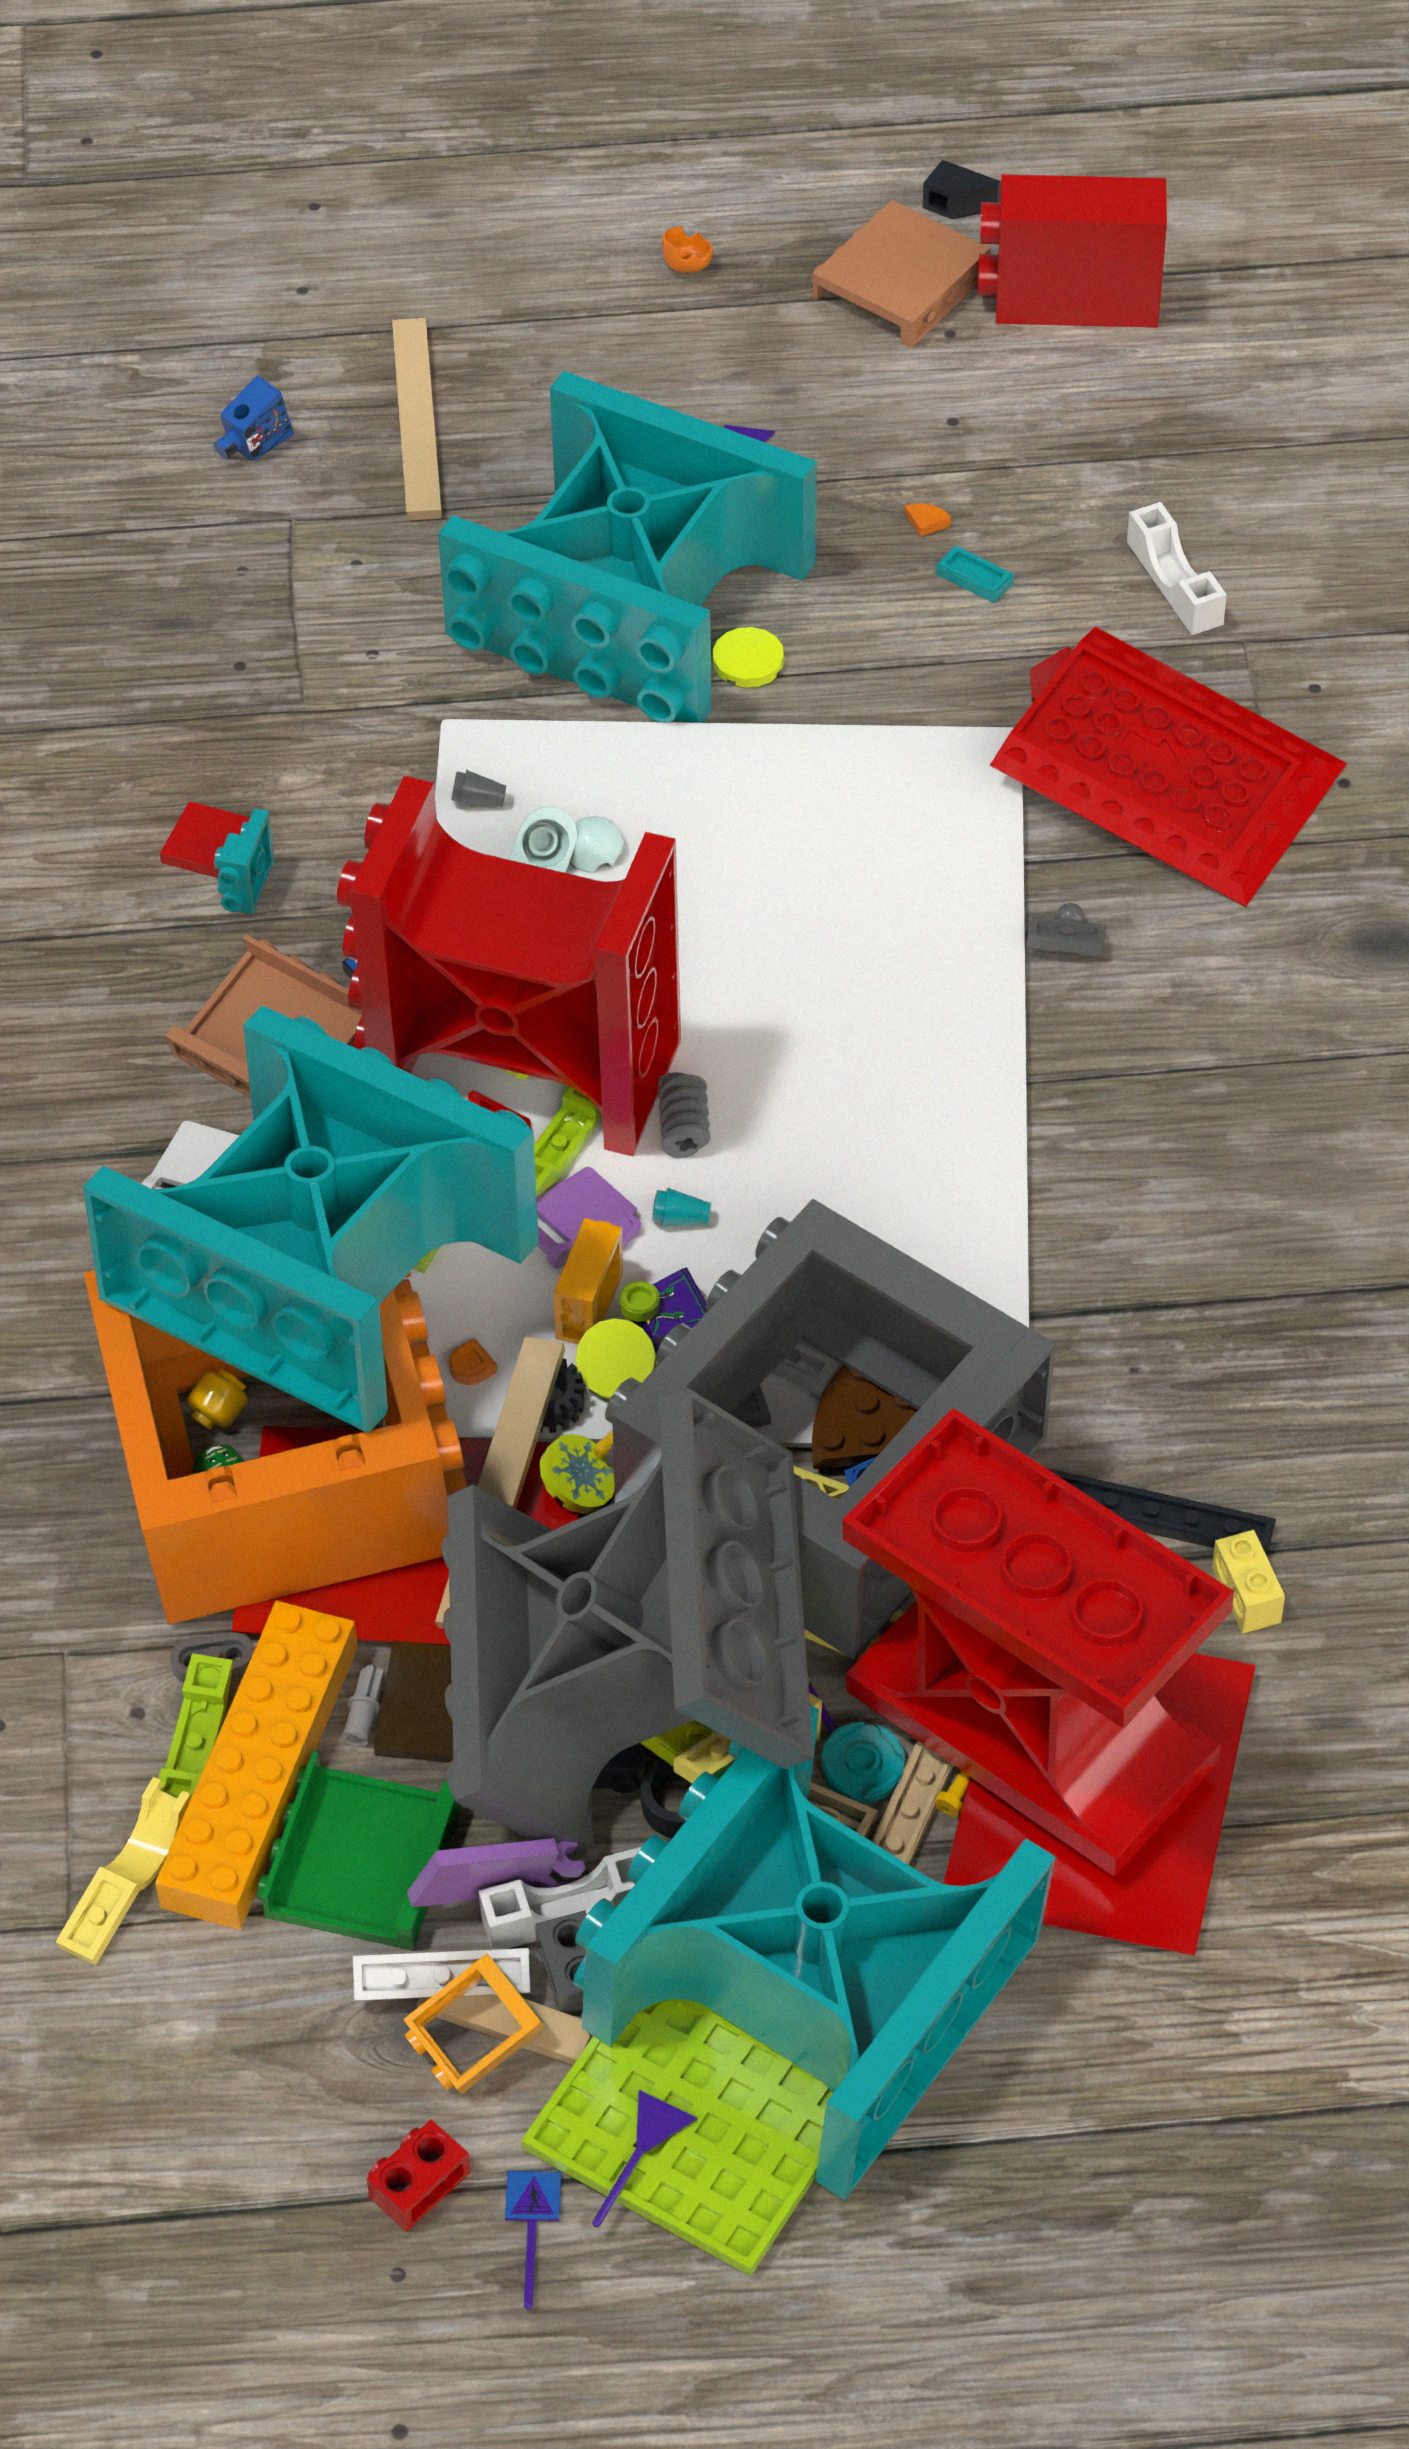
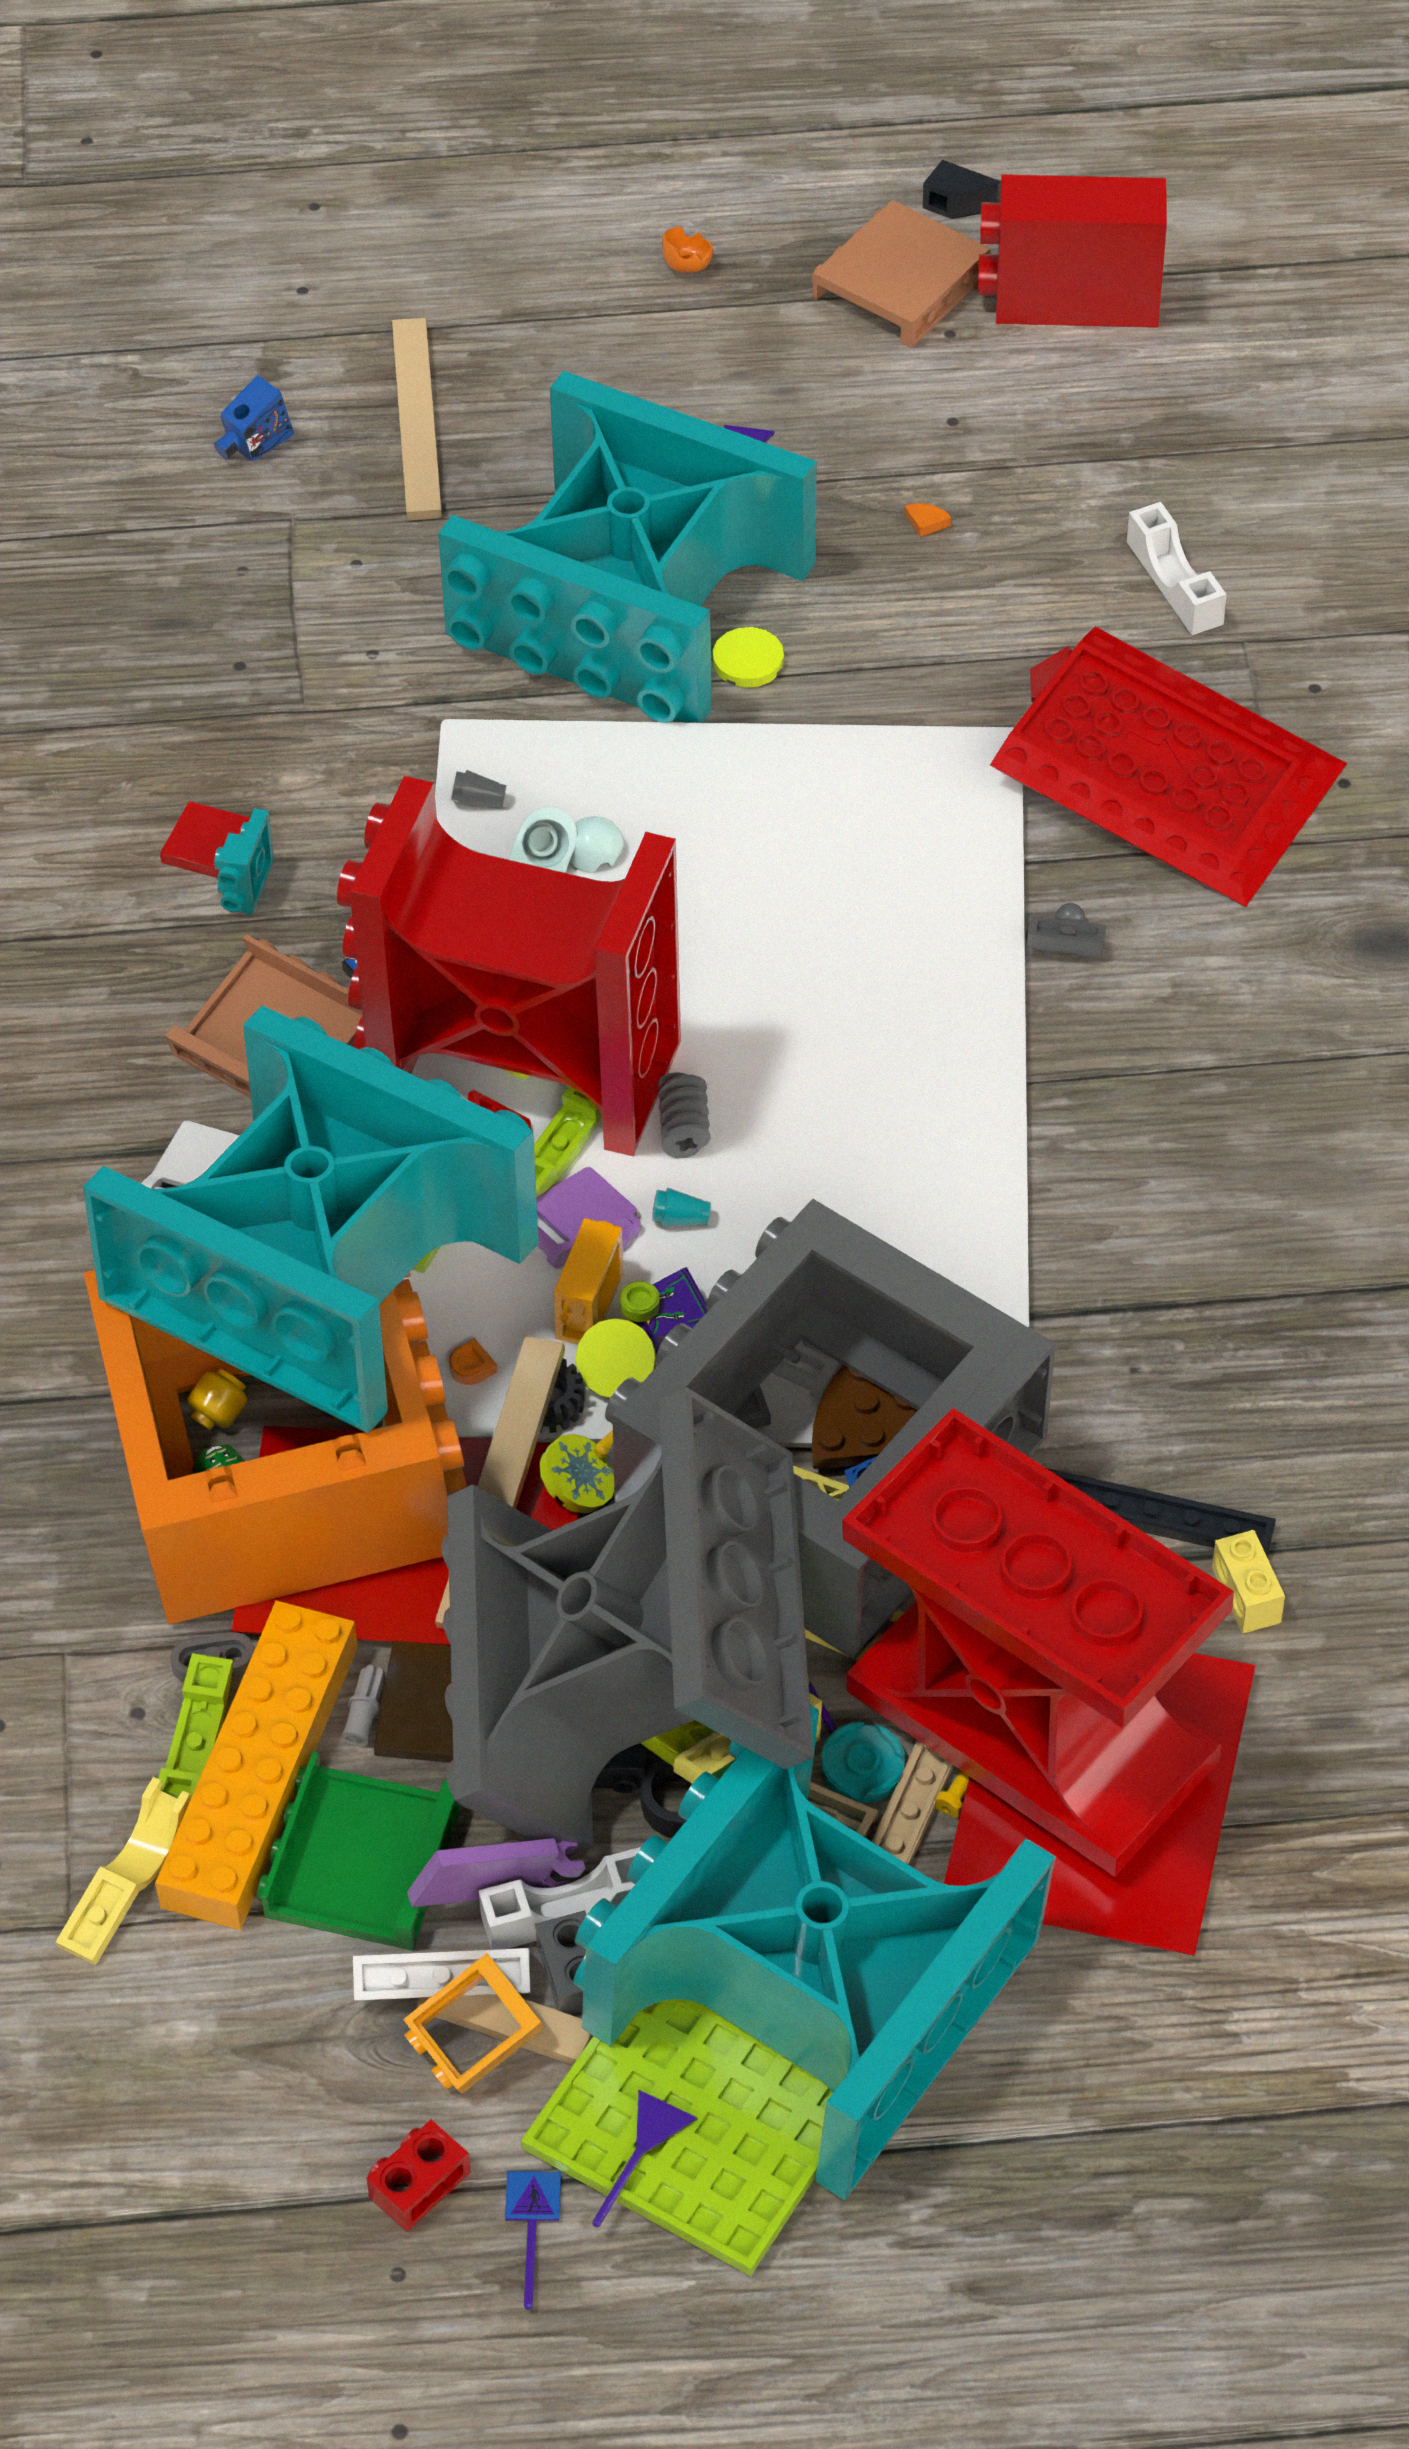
teal tile [935,545,1014,603] -> none

